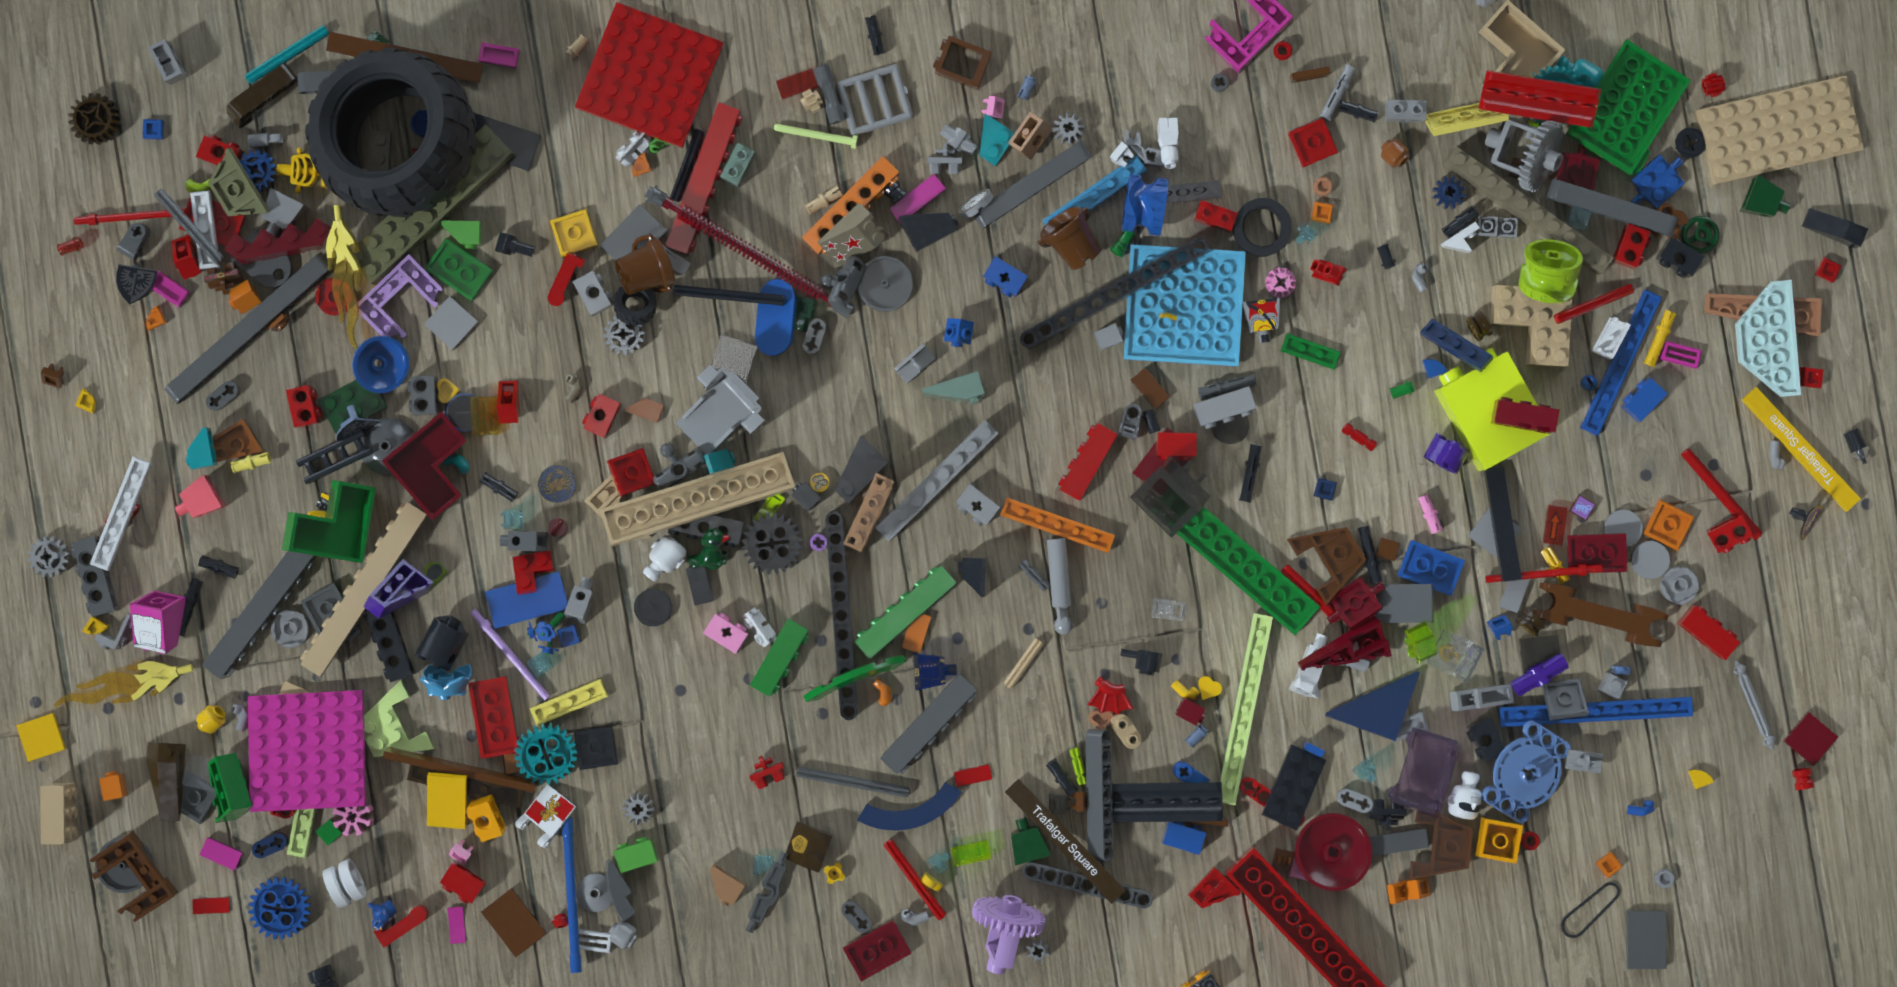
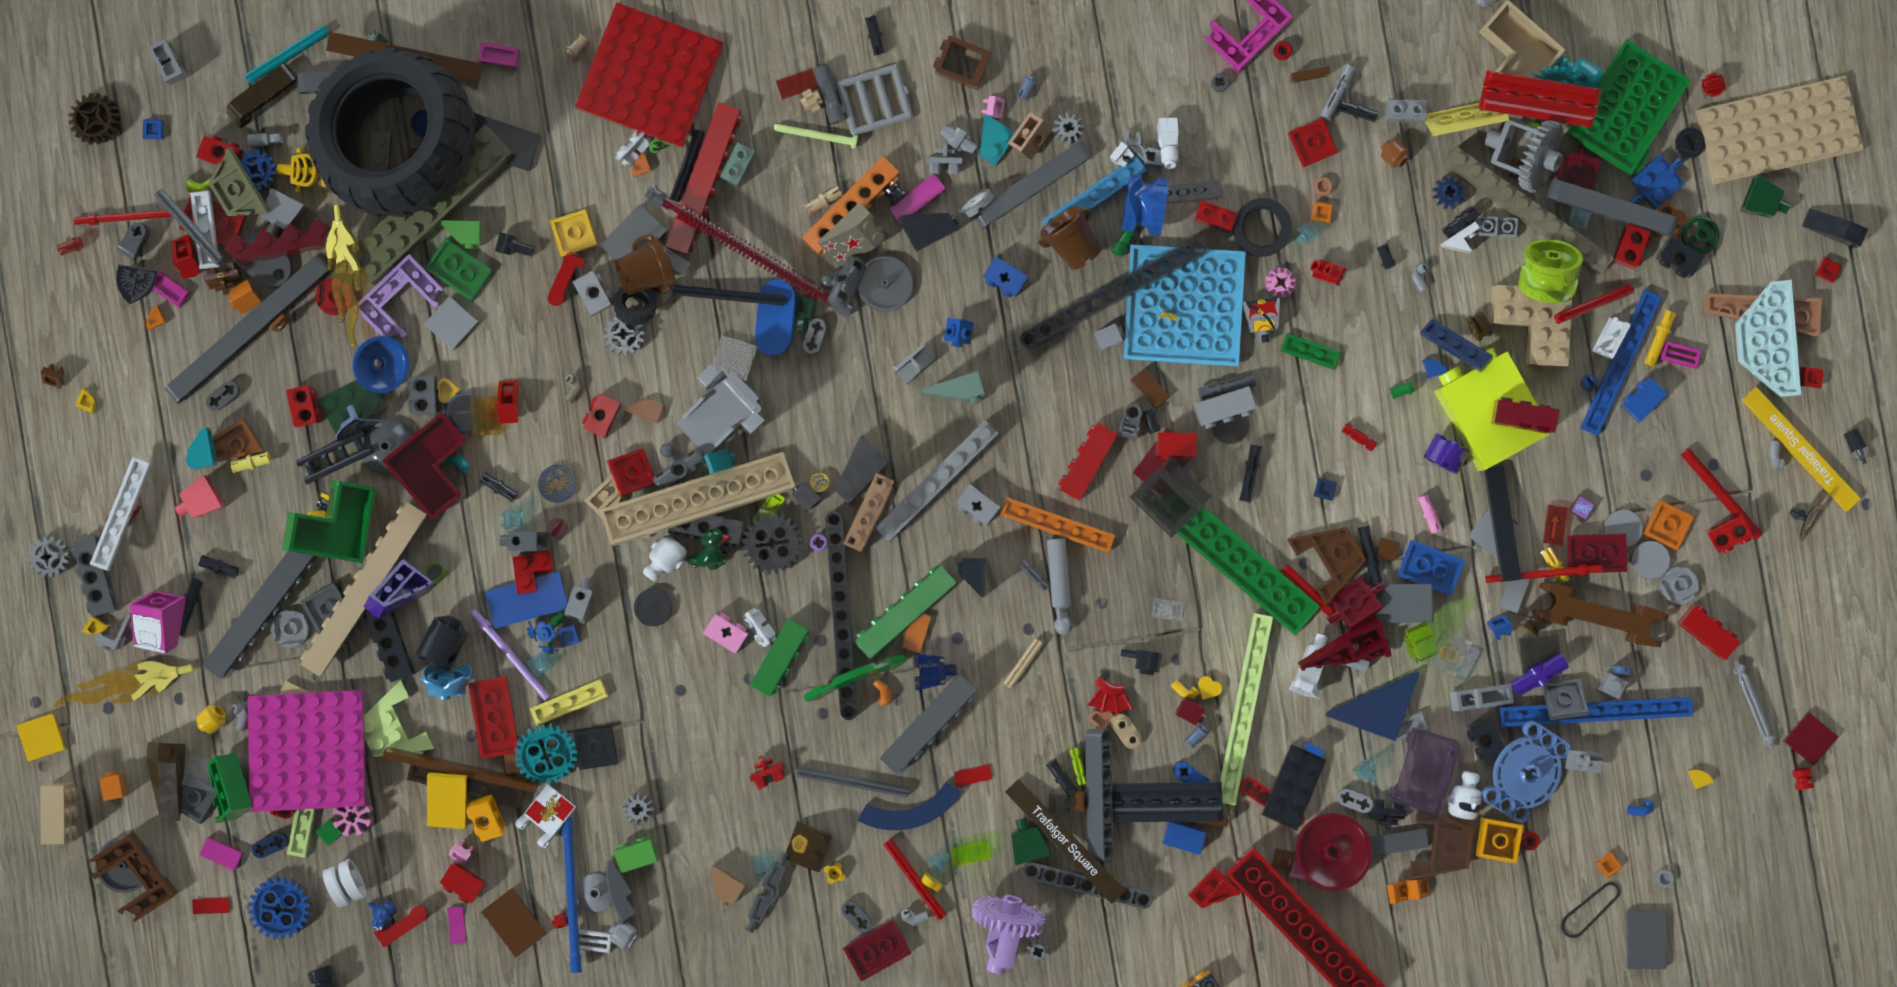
black tile [686,566,714,606] -> none

